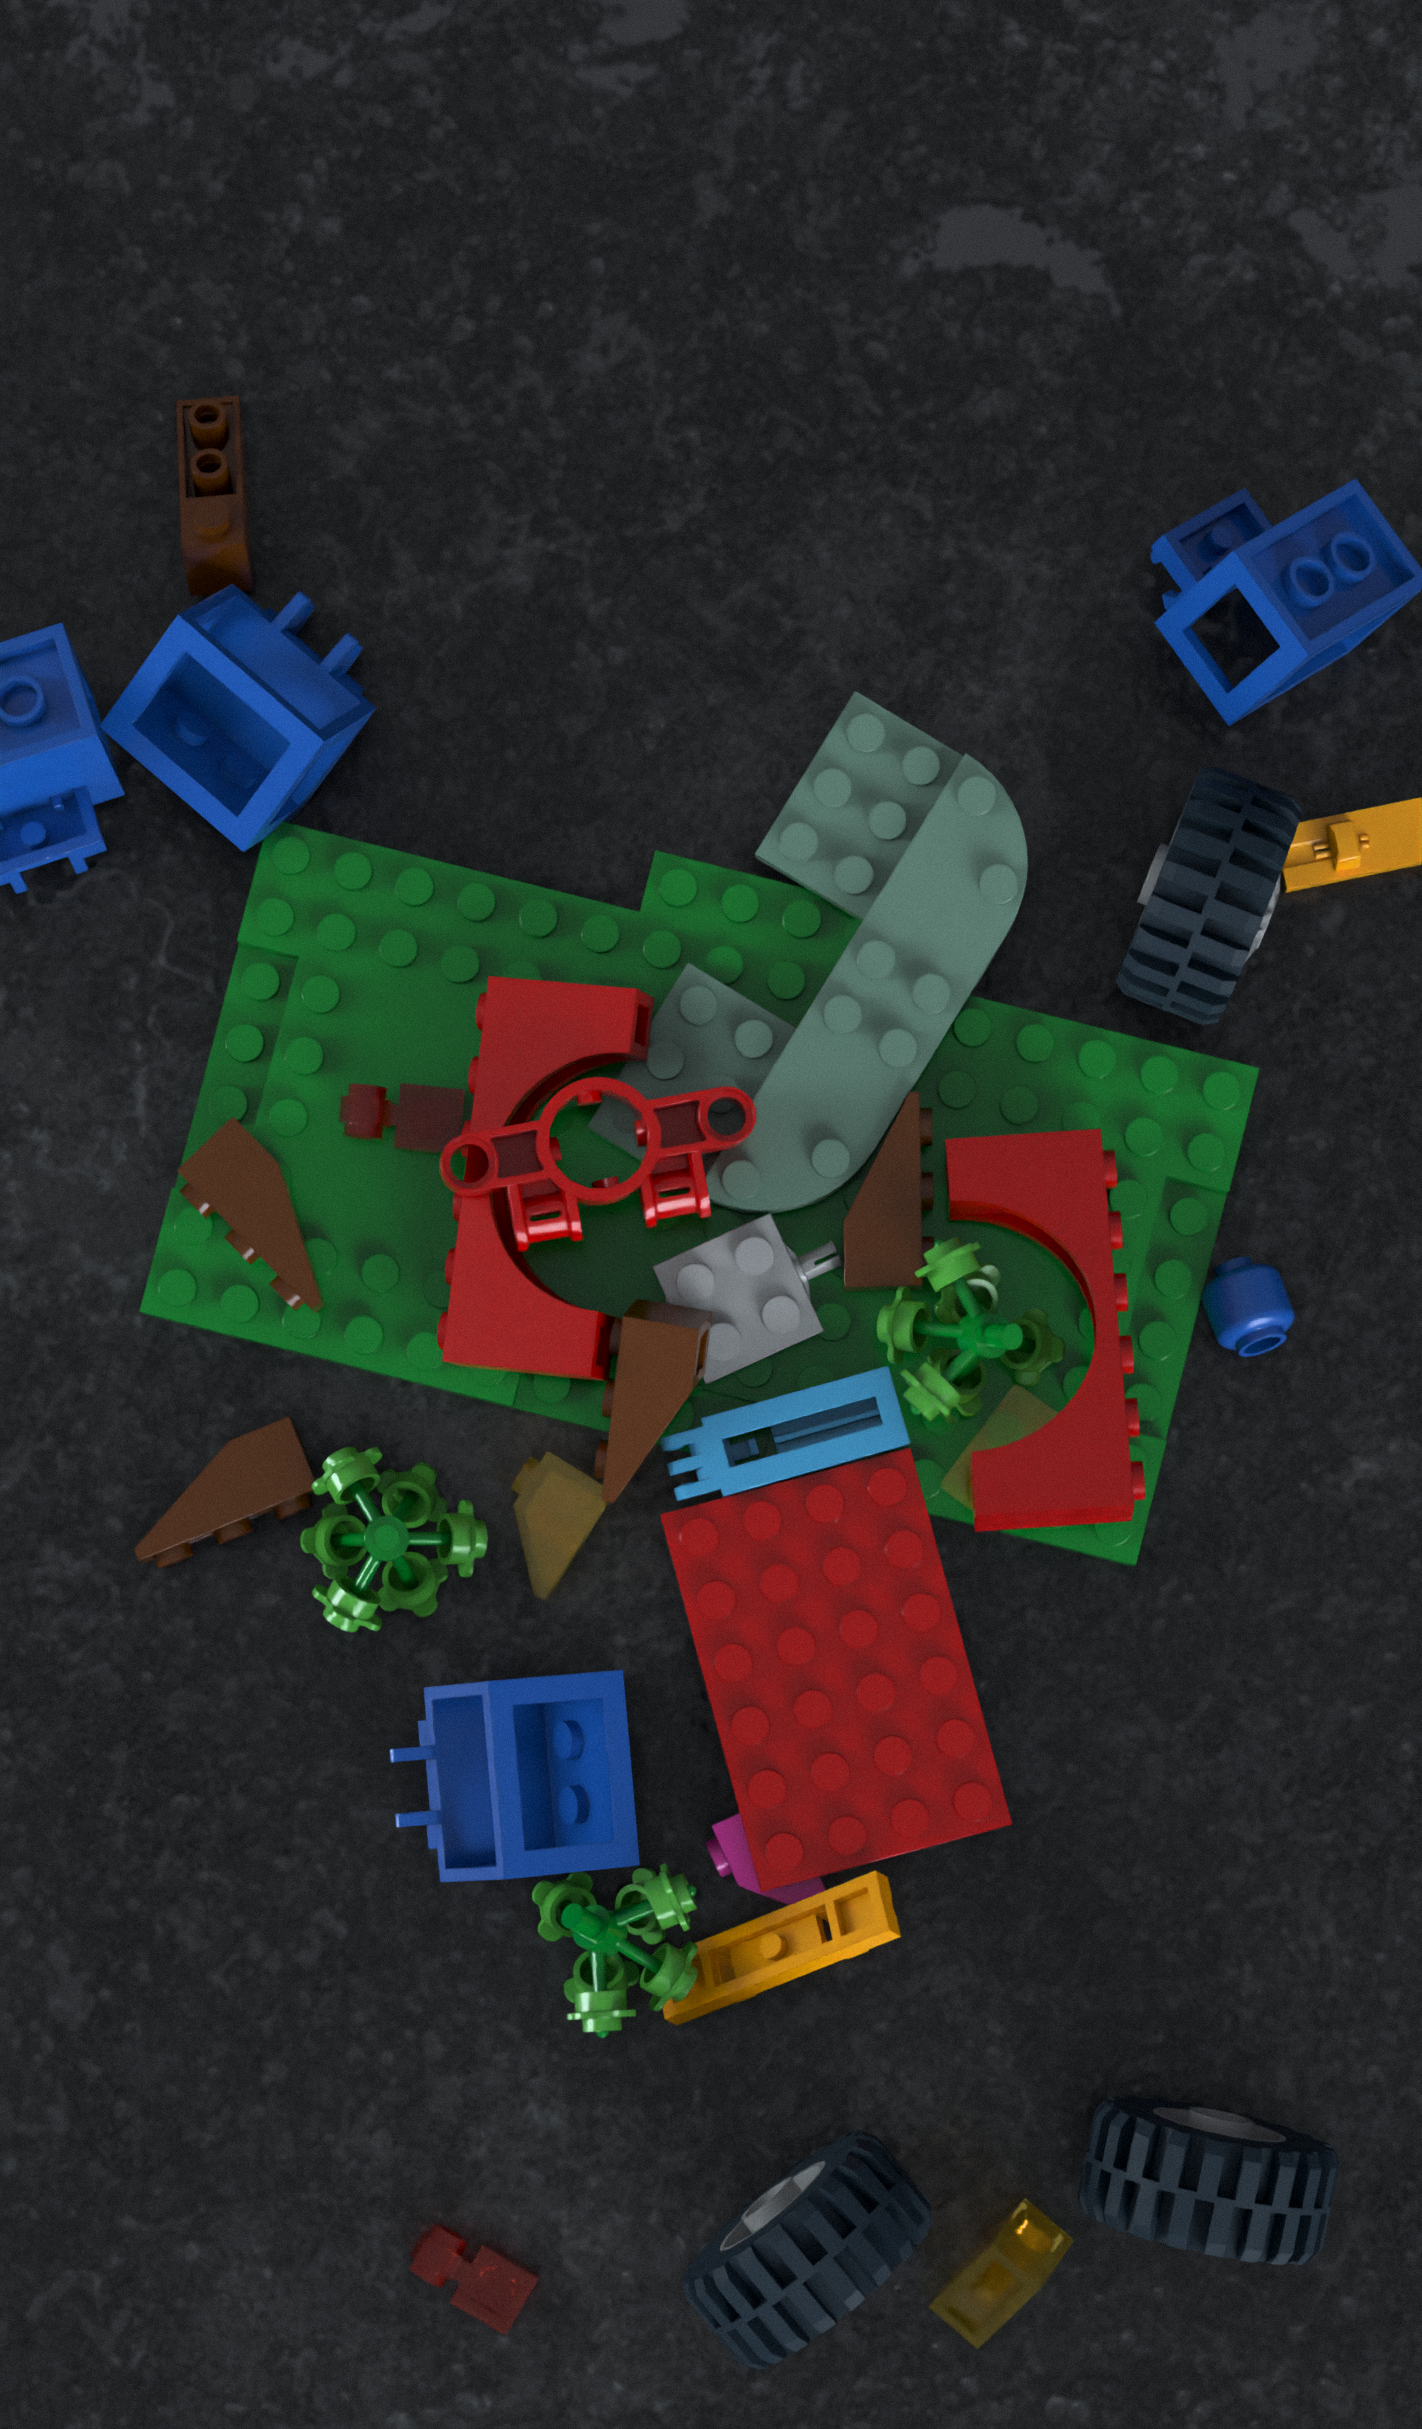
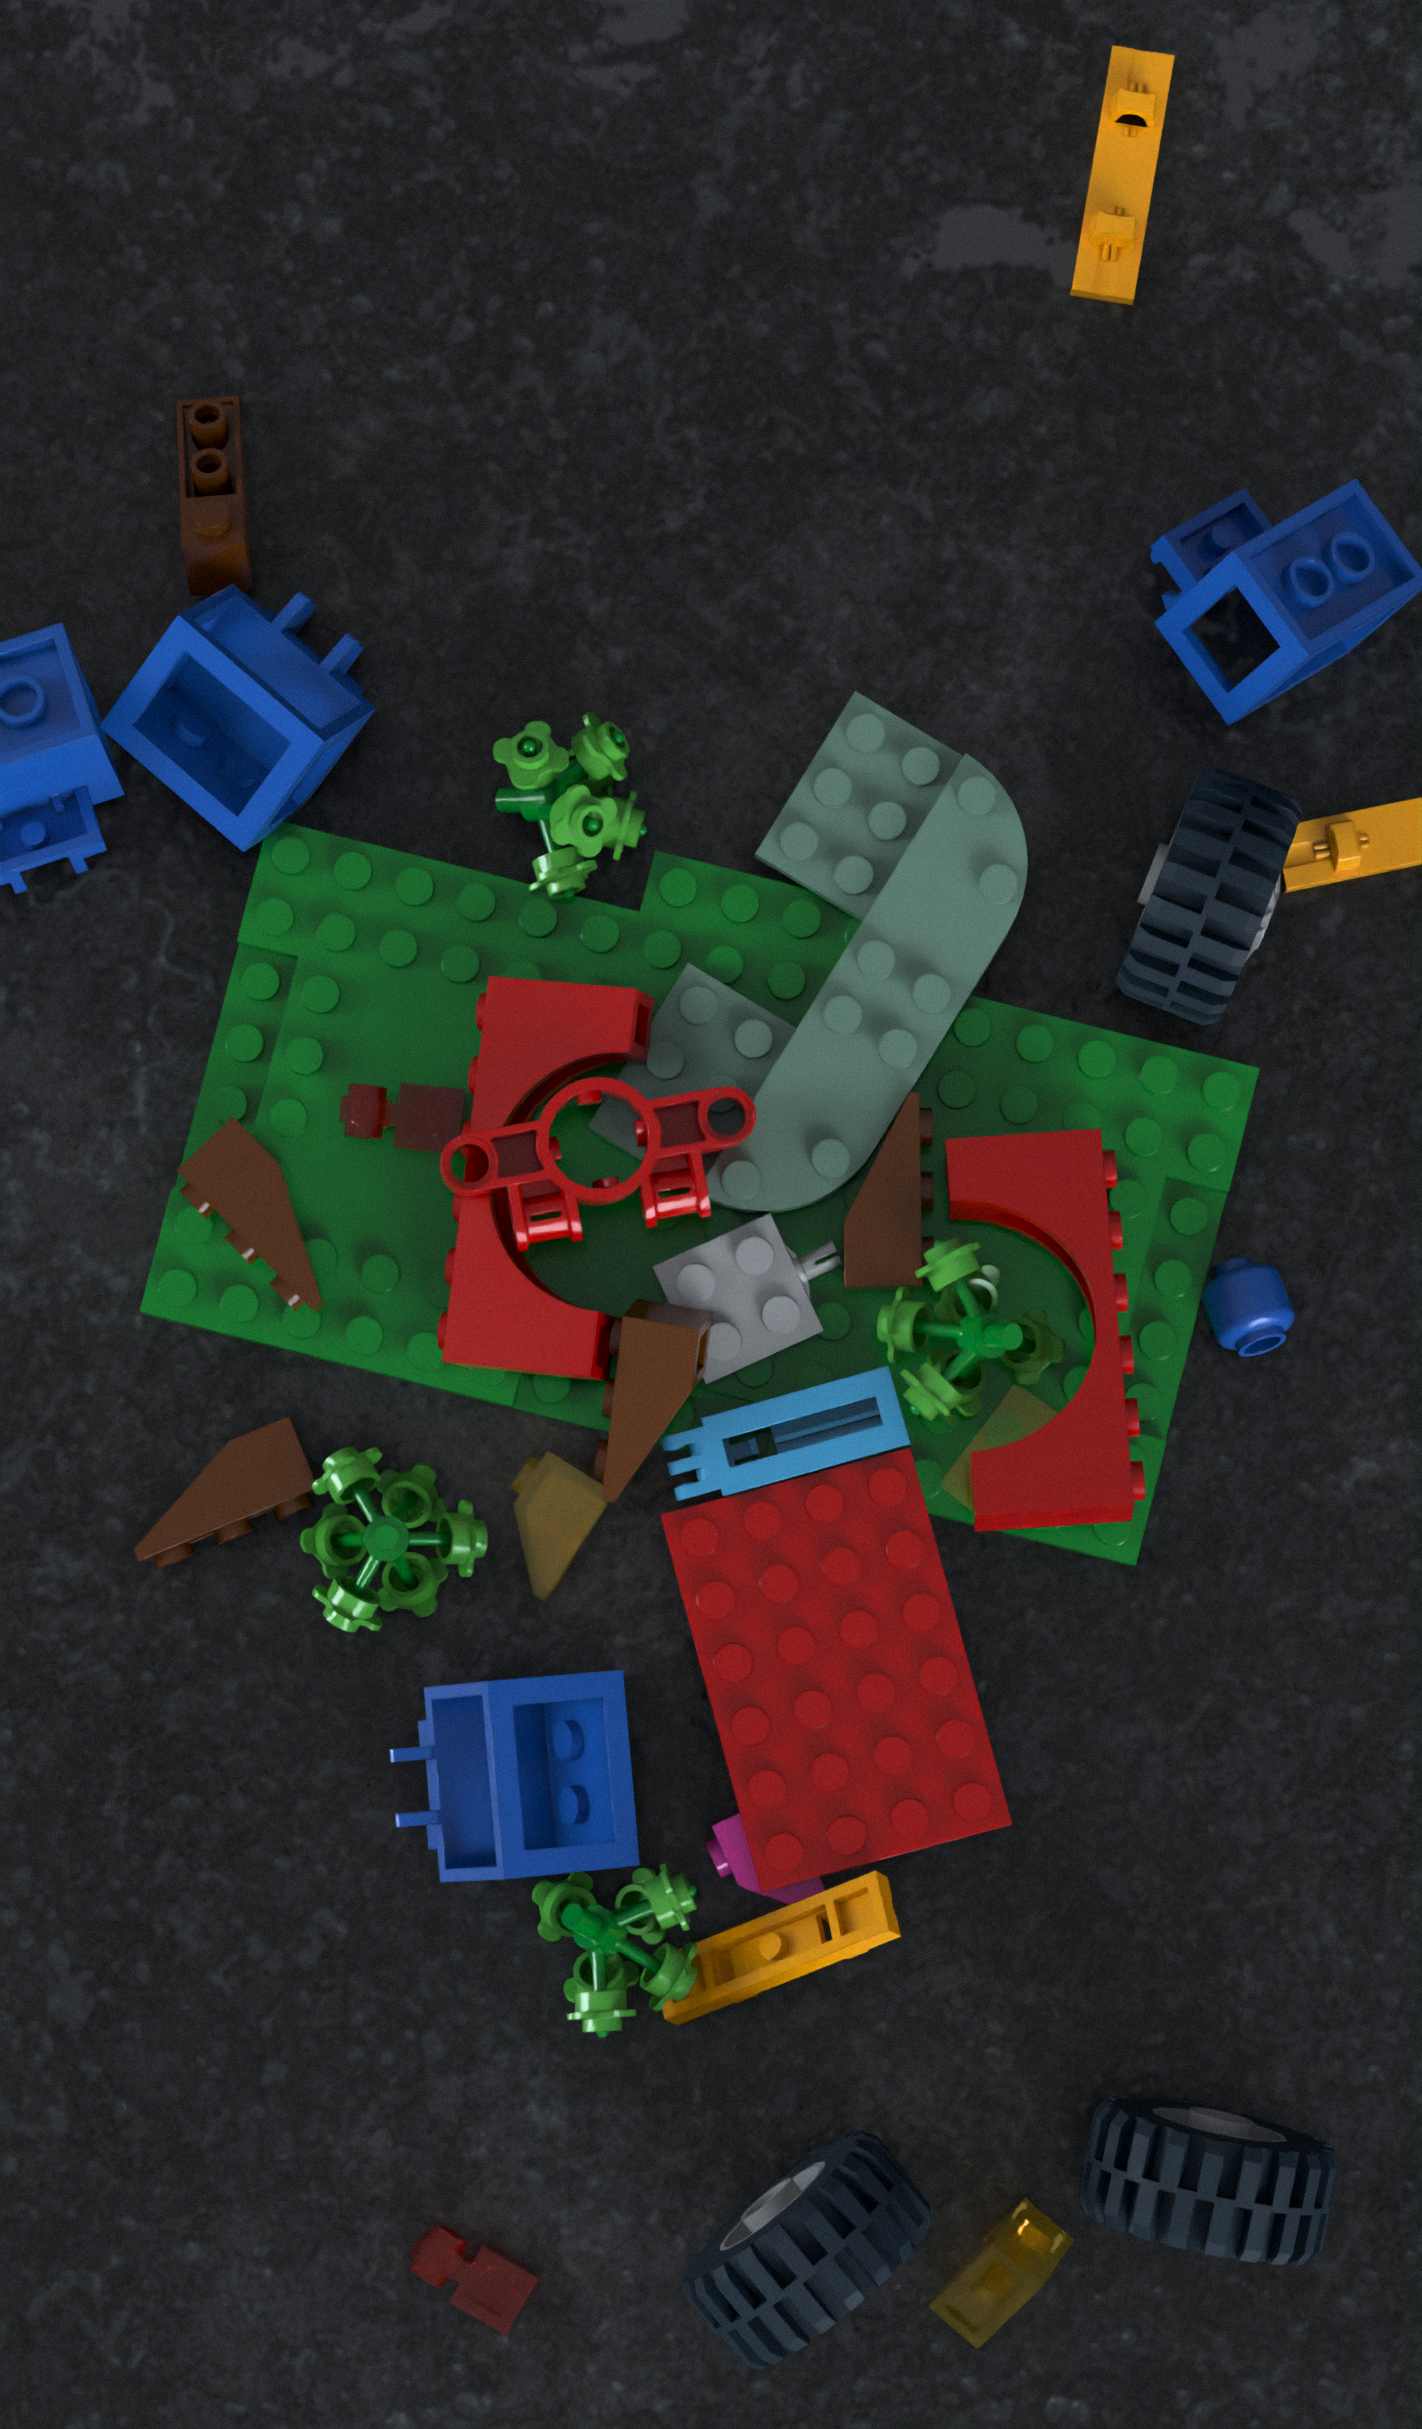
none -> bright green plant [493,711,647,899]
none -> light orange hinge [1070,45,1175,305]

